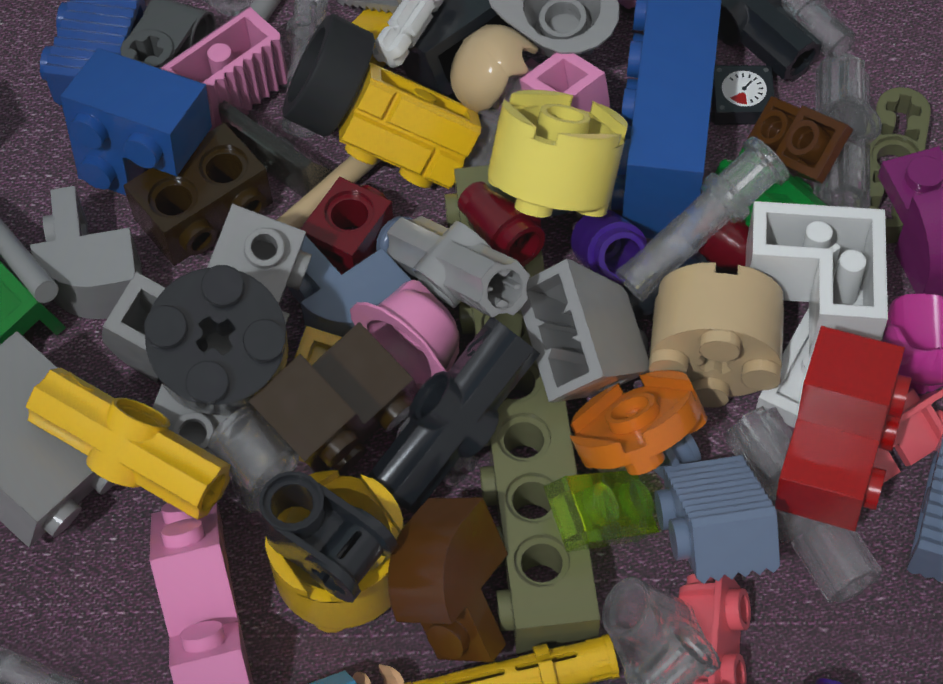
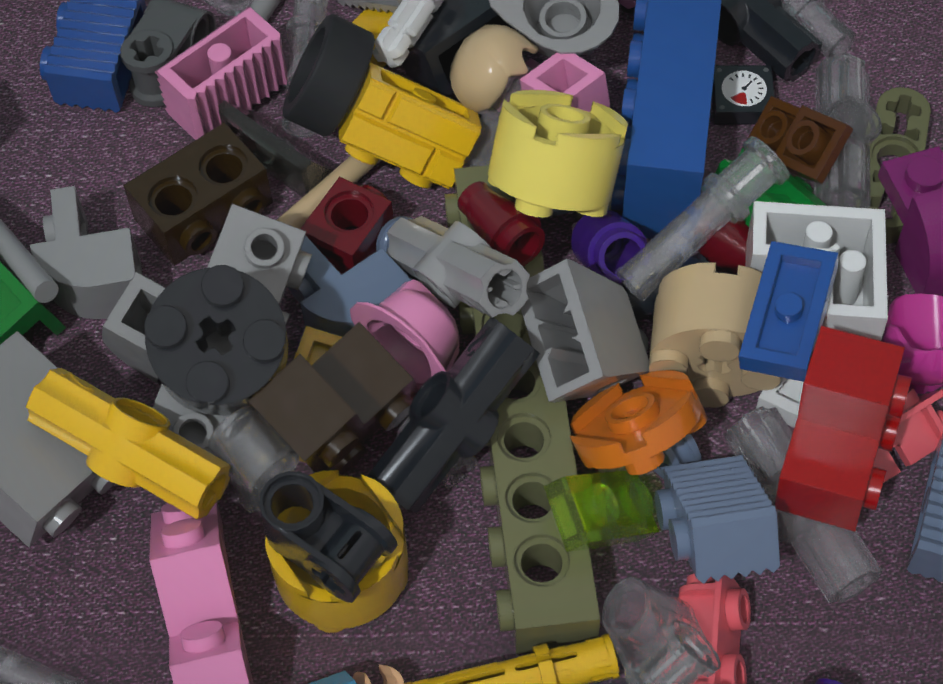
blue brick [60,48,212,196] -> none
reddish brown brick [388,497,508,662] -> none
none -> blue plate [739,241,838,382]

